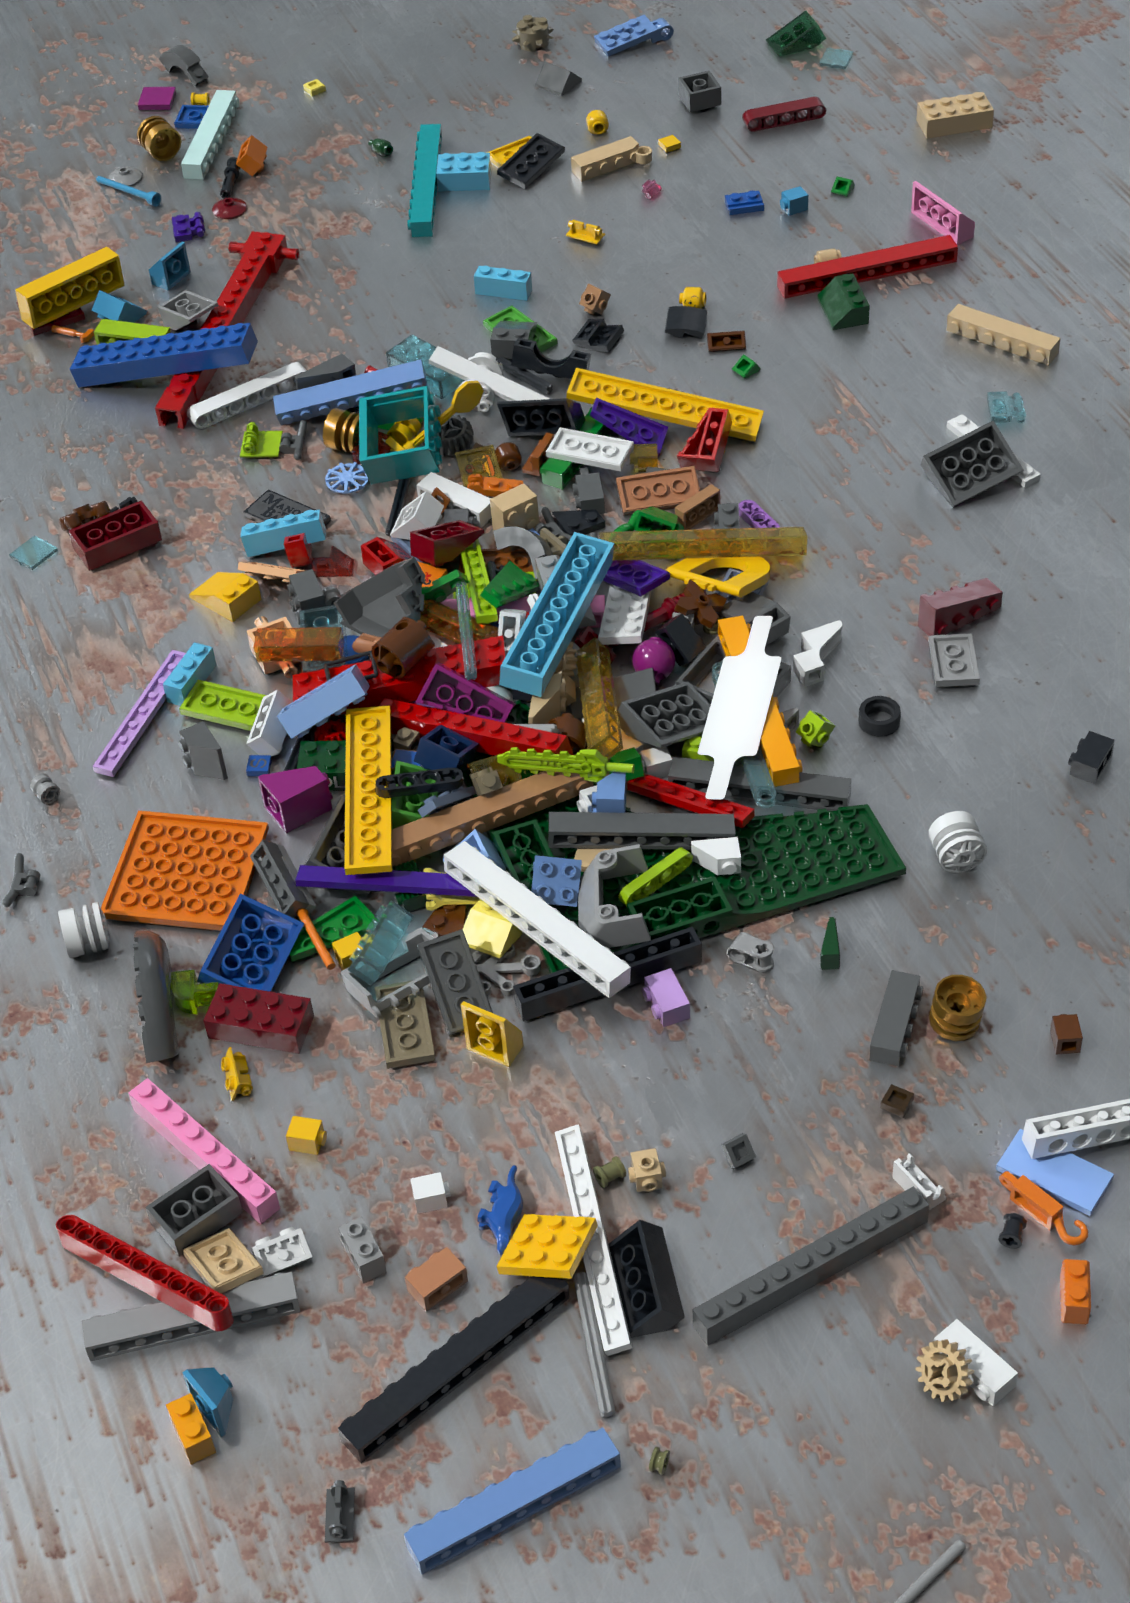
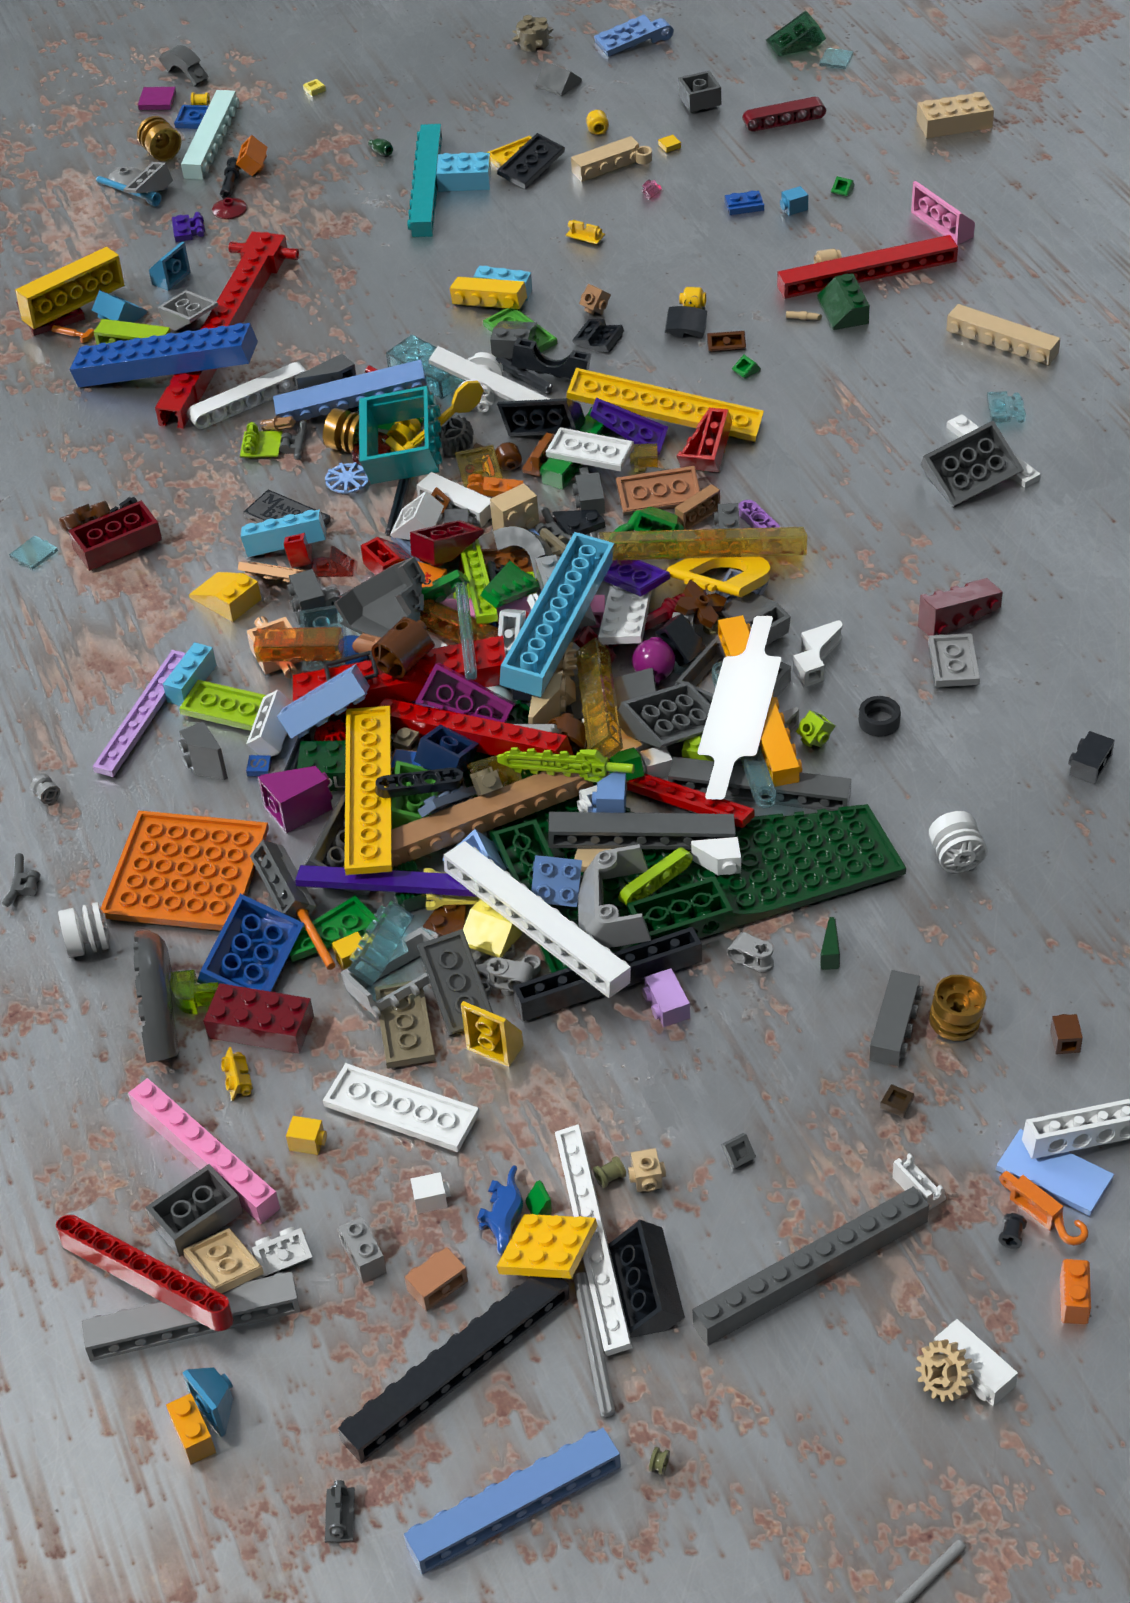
none -> light grey slope [123,162,173,193]
none -> medium nougat axle [261,416,296,432]
none -> white plate [323,1063,479,1152]
none -> yellow brick [449,277,527,309]
none -> light grey piece [487,957,534,991]
none -> green slope [525,1180,552,1215]
none -> tan piece [786,311,822,321]

